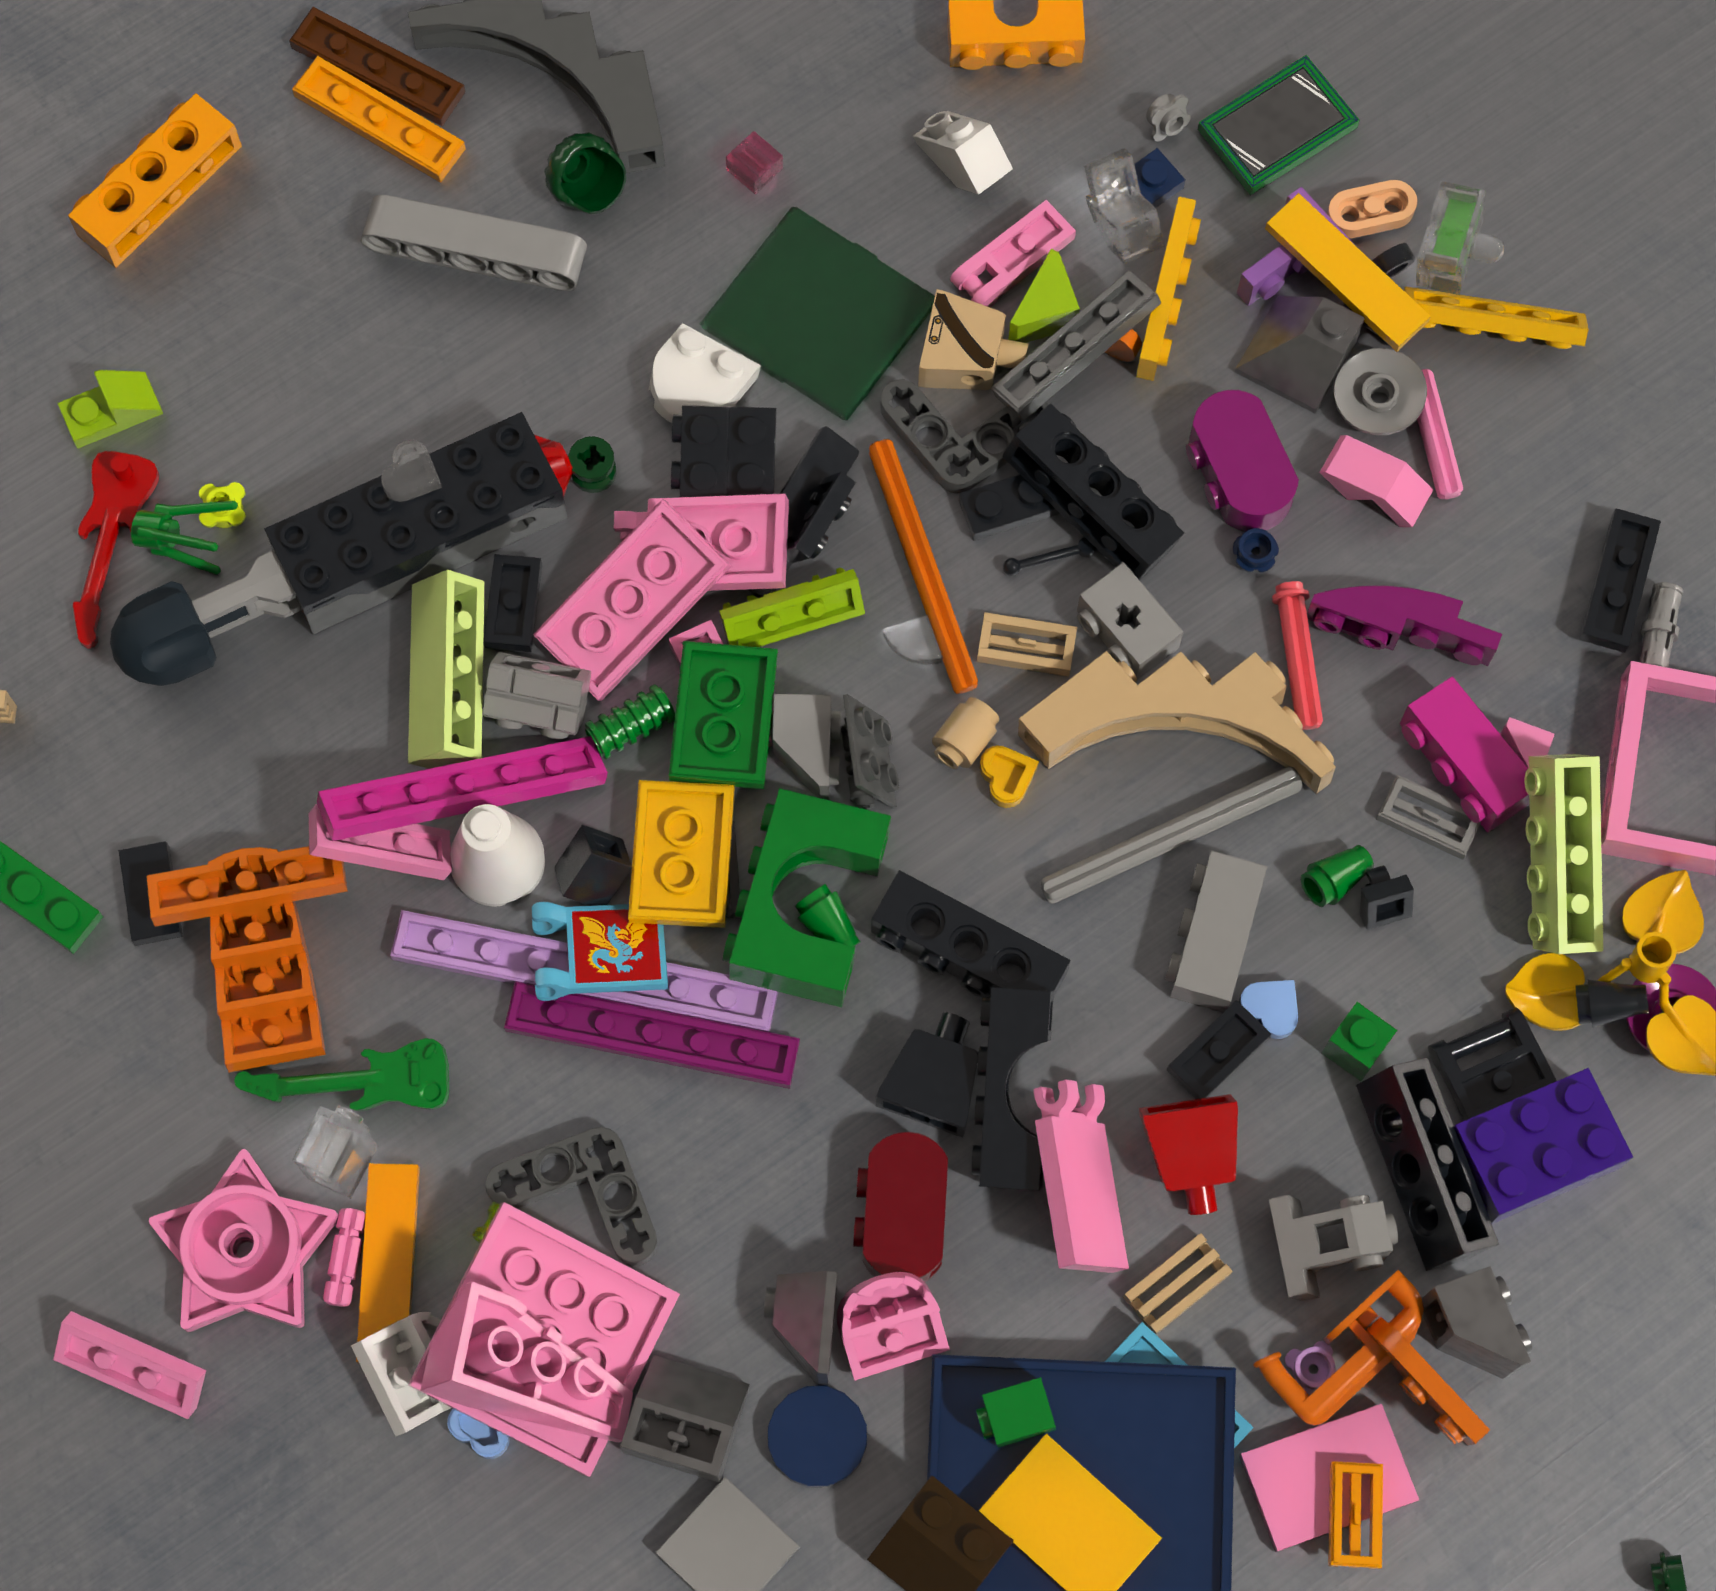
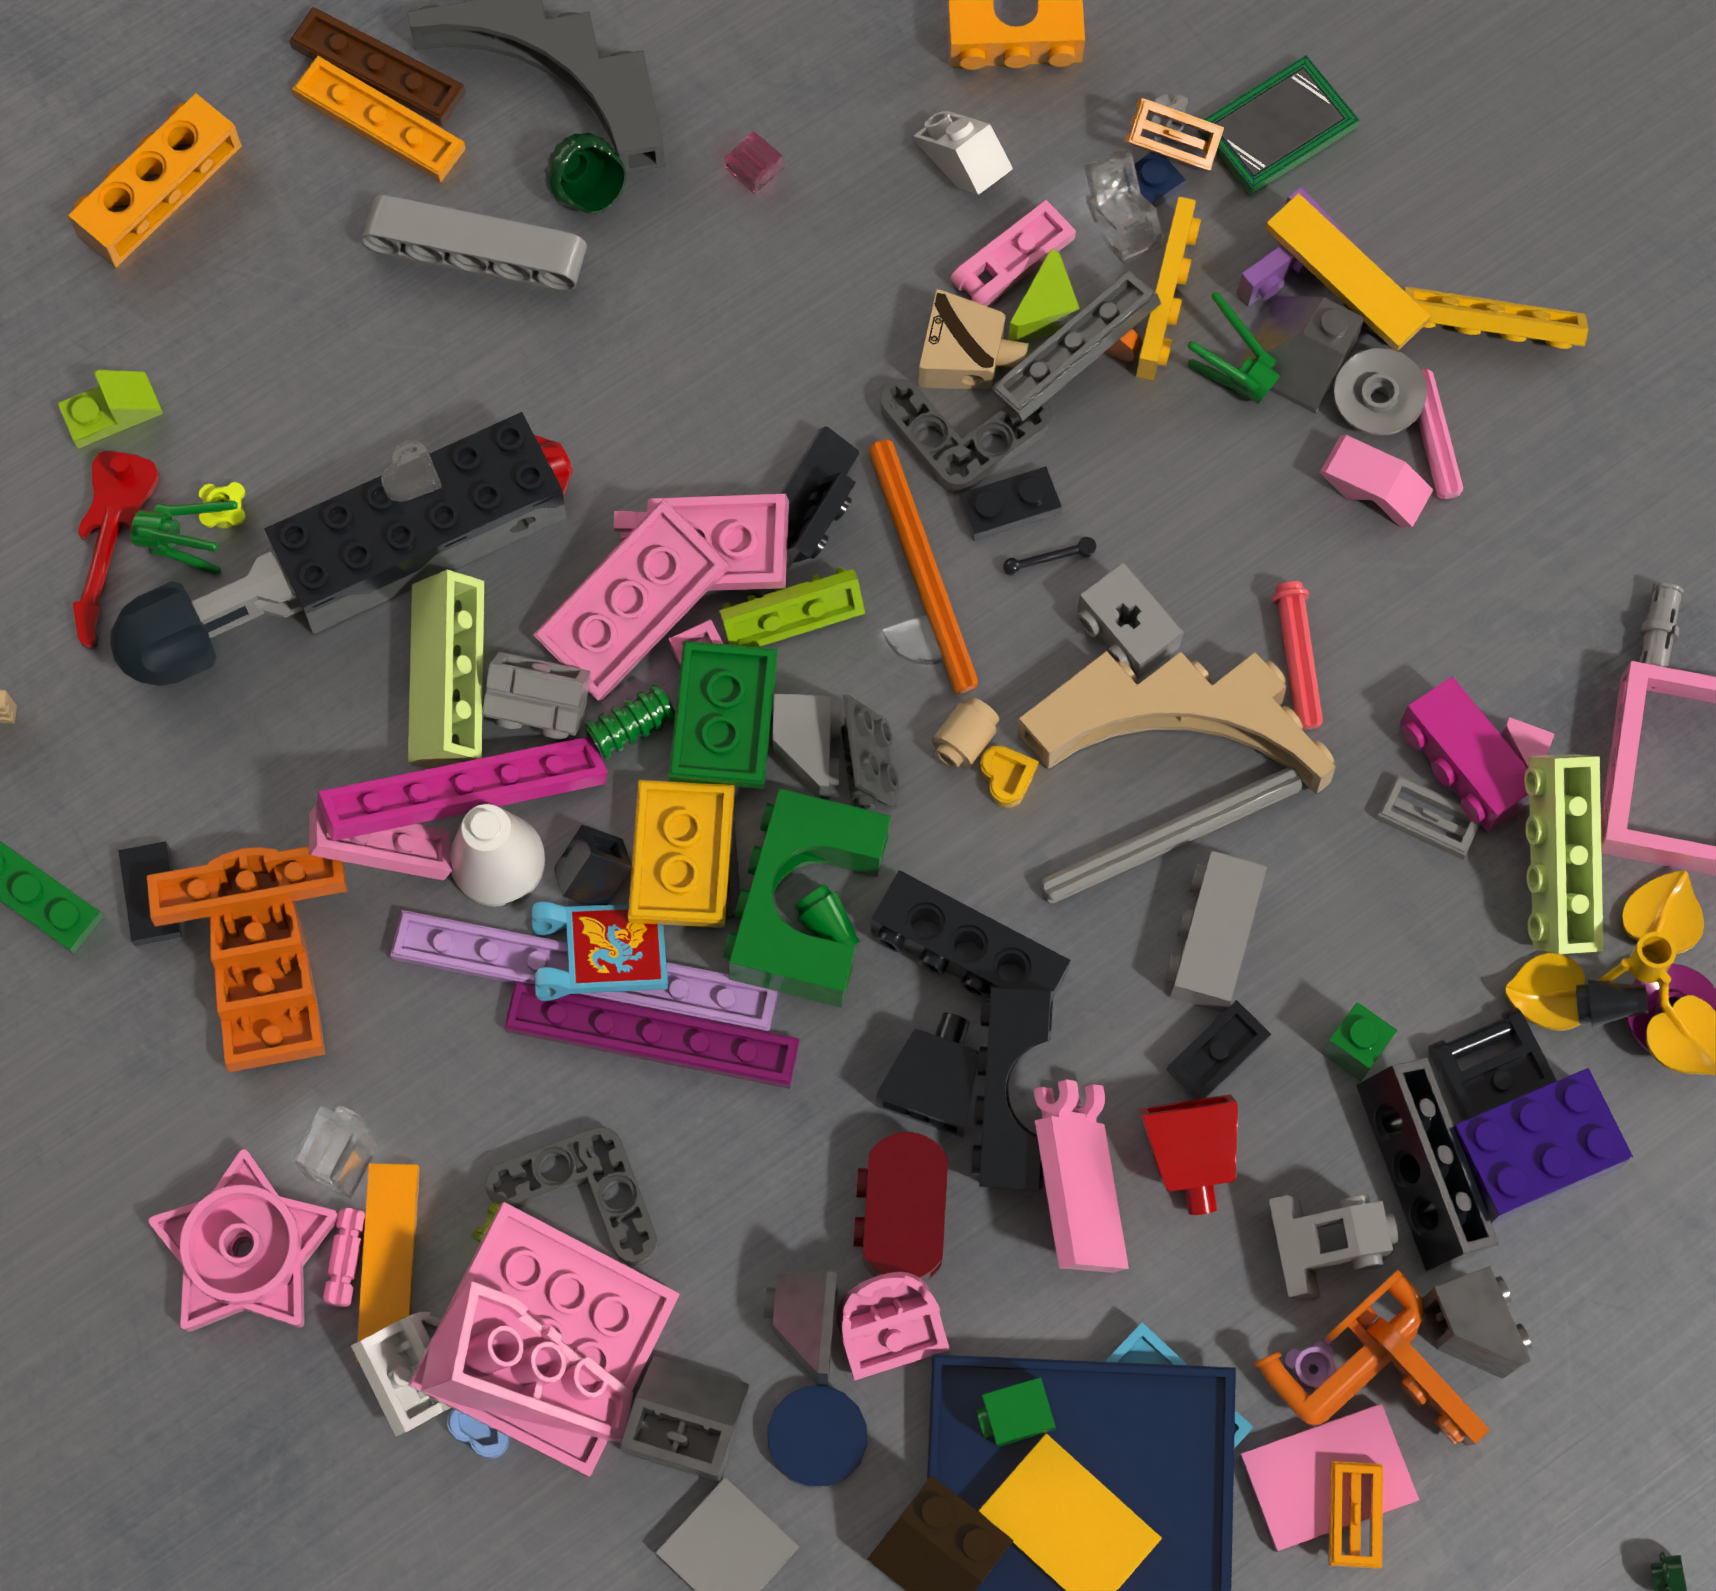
bright pink plate [53,1311,207,1419] -> none
green piece [234,1038,450,1111] -> none
black plate [483,554,542,652] -> none
dark green wheel [568,436,616,493] -> none
white slope [648,323,761,423] -> none
black plate [671,405,777,497] -> none
clear green piece [700,207,935,421] -> none
tan tile [977,612,1077,677] -> none
black brick [1002,403,1185,581] -> none
tan tile [1123,1233,1233,1335] -> none
magenta brick [1186,390,1299,532] -> none
dark blue plate [1233,528,1279,573] -> none
light blue tile [1239,980,1298,1039] -> none
green cone [1300,845,1374,907] -> none
magenta slope [1307,586,1502,666] -> none
light nougat plate [1327,180,1417,238] -> none
black tile [1360,865,1414,930] -> none
black tile [1372,243,1415,278] -> none
clear piece [1416,181,1505,295] -> none
black plate [1579,508,1661,653] -> none
none -> light orange tile [1124,98,1224,171]
none -> green plant [1188,292,1280,404]

